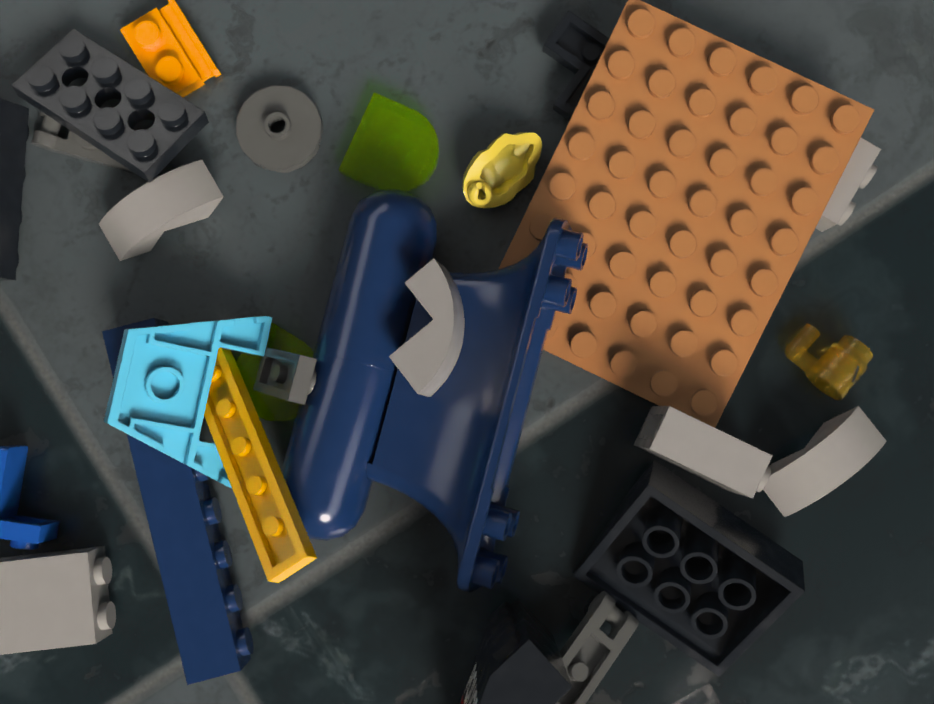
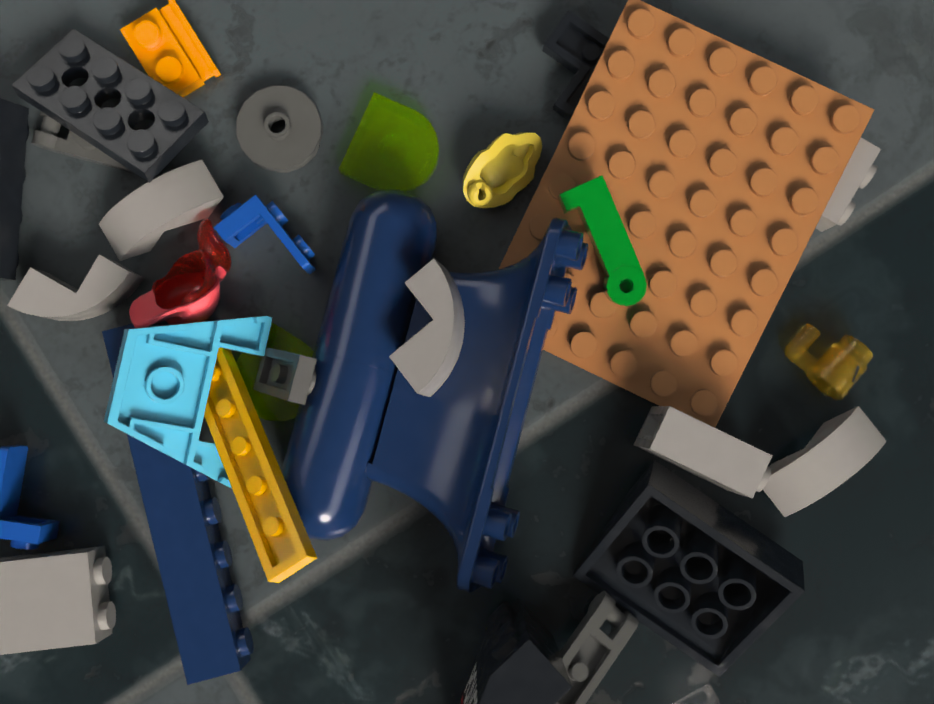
none -> light grey brick [7,255,144,321]
none -> clear red hair [129,219,232,328]
none -> blue bracket [214,195,317,275]
none -> green leg [557,175,647,306]

